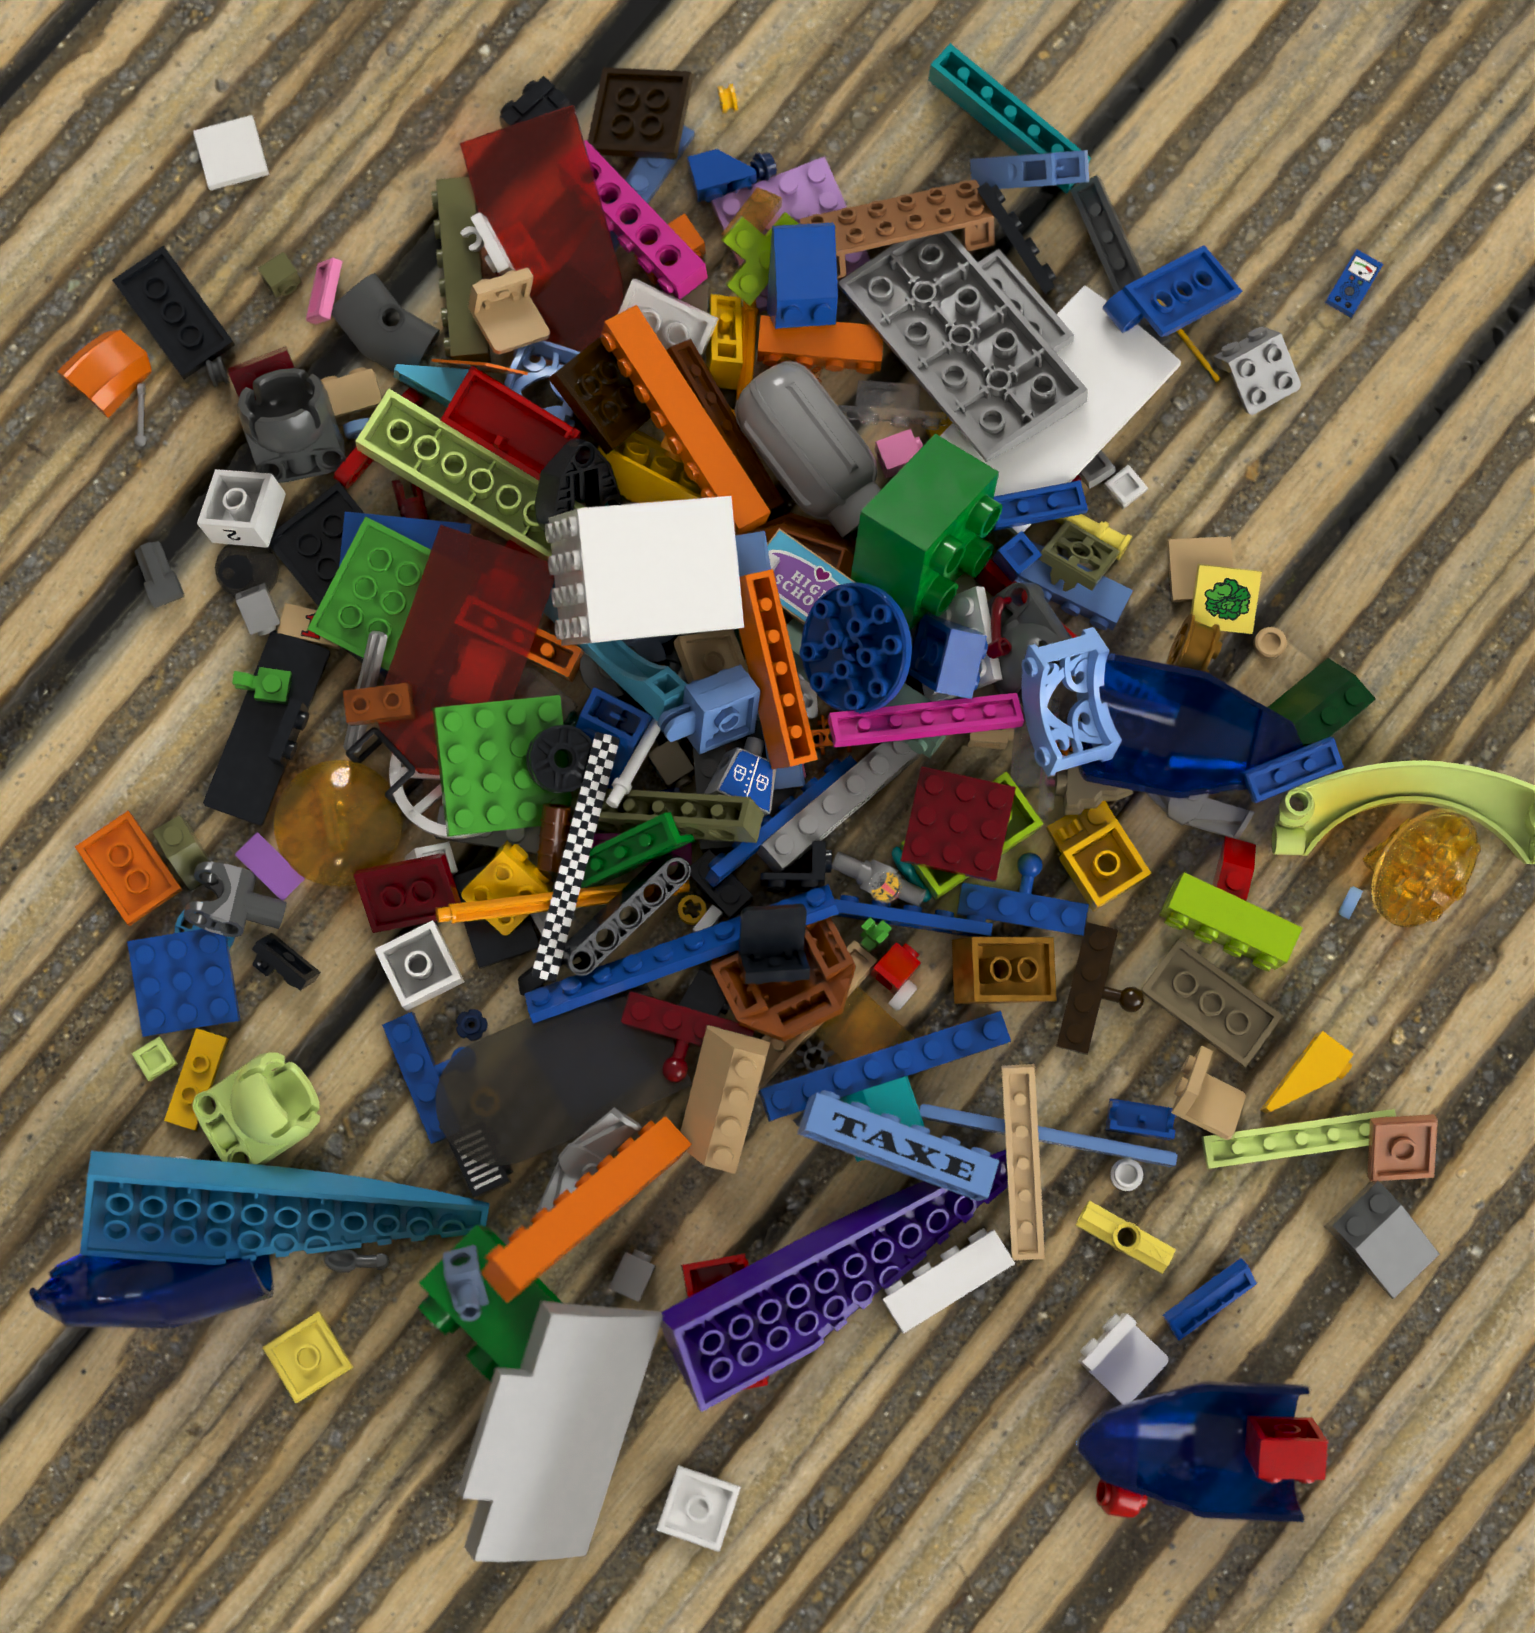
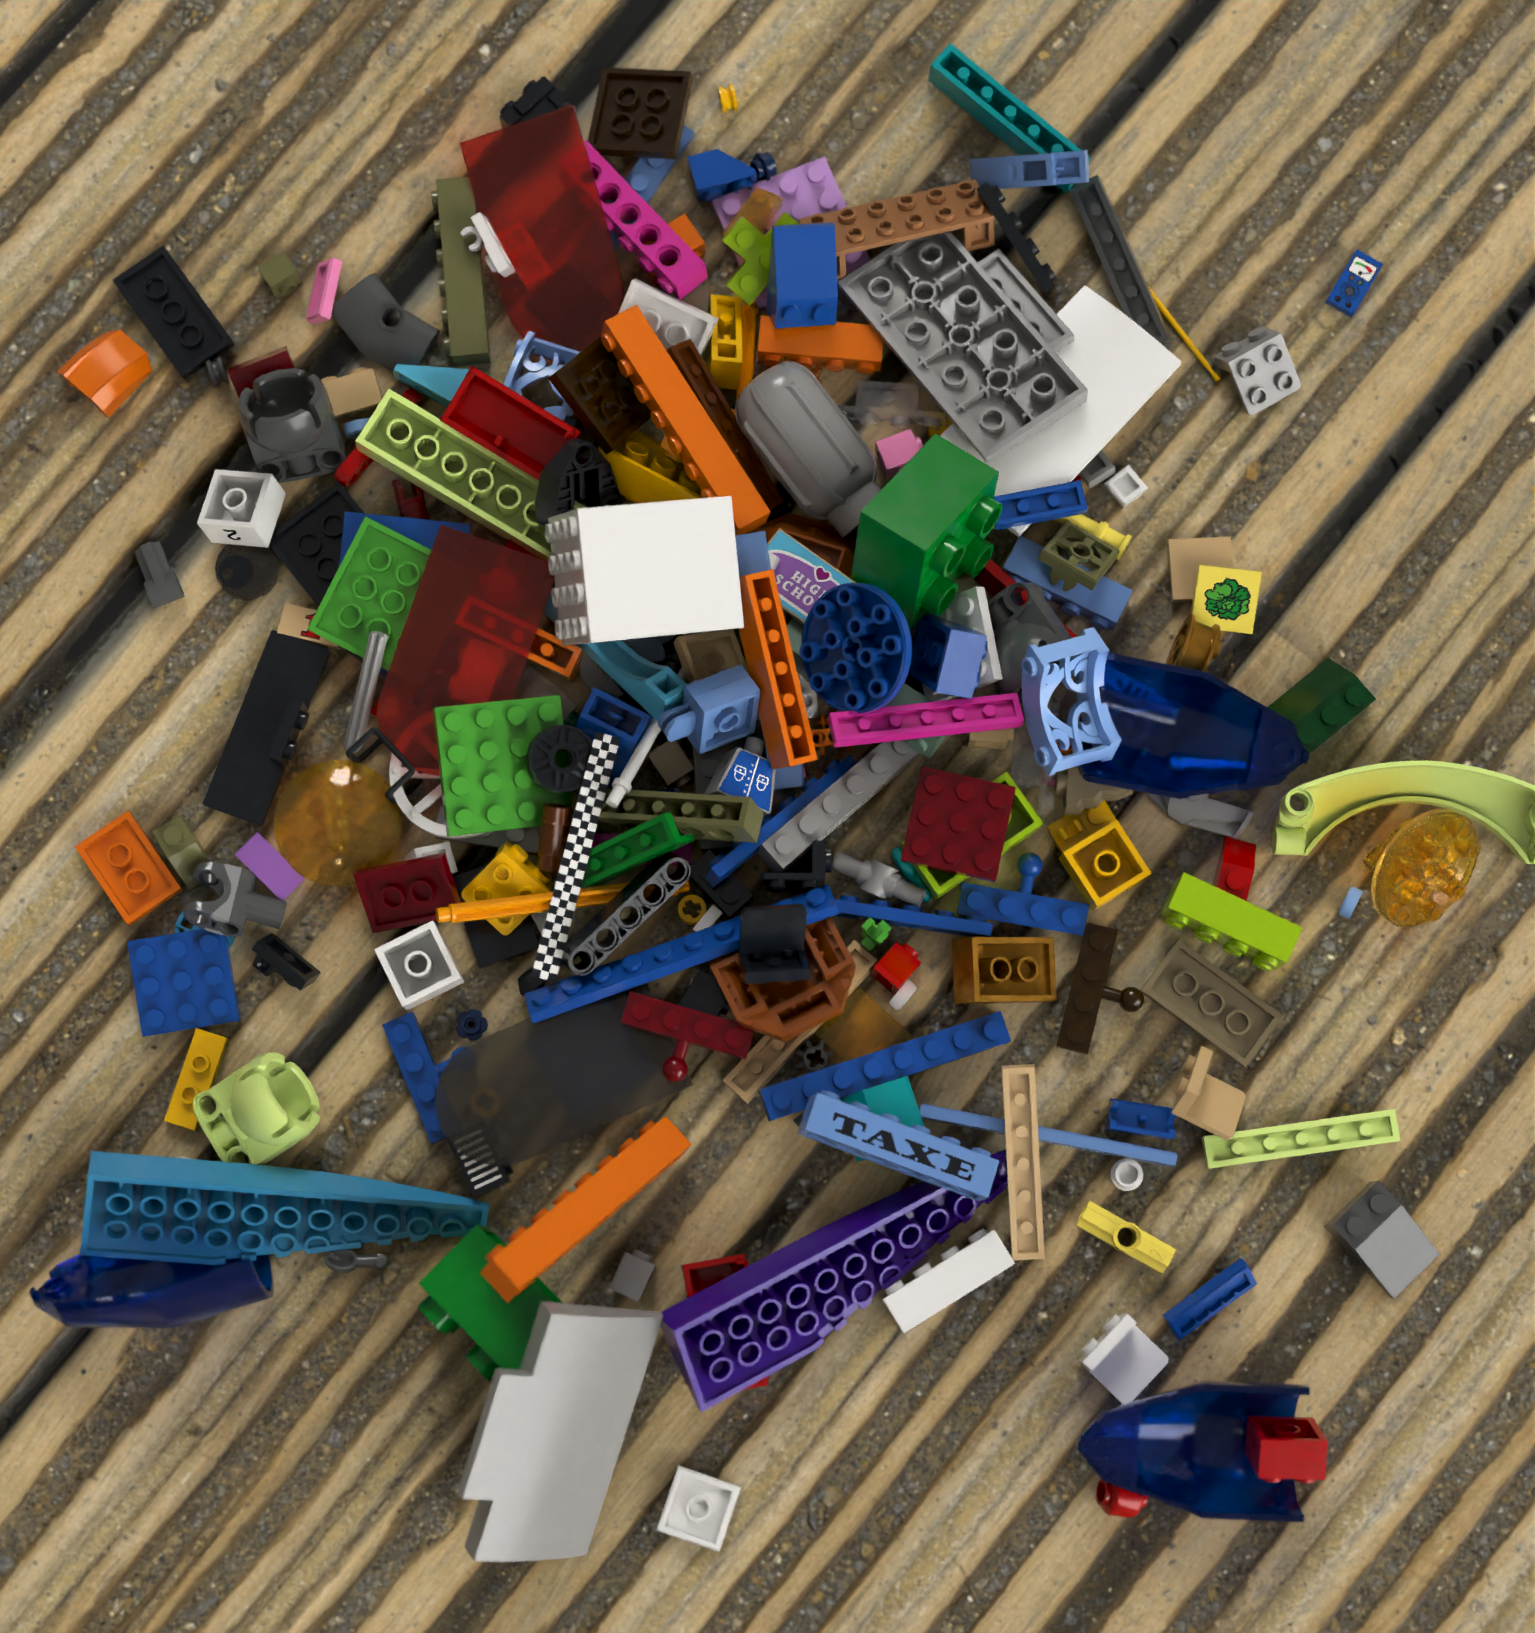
yellowish green tile [132,1036,178,1082] -> none
light grey hinge [134,383,147,447] -> none
white tile [193,115,269,191] -> none
bright green plate [232,667,292,705] -> none
light grey brick [235,583,280,636] -> none
light yellow tile [262,1311,354,1404] -> none
dark orange brick [343,683,415,726] -> none
orange piece [432,359,528,375] -> none
sand blue bracket [443,1245,489,1321] -> none
tan bracket [468,267,550,354] -> none
light grey plate [536,1107,642,1212] -> none
tan slope [680,1025,771,1174] -> none
clear tile [869,870,902,903] -> none
dark red piece [987,596,1012,659] -> none
blue panel [992,531,1042,582] -> none
blue hinge [1102,245,1242,337] -> none
blue tile [1242,737,1344,804] -> none
tan tile [1253,627,1287,660] -> none
yellow slope [1260,1031,1354,1114] -> none
nougat tile [1367,1114,1438,1182] -> none

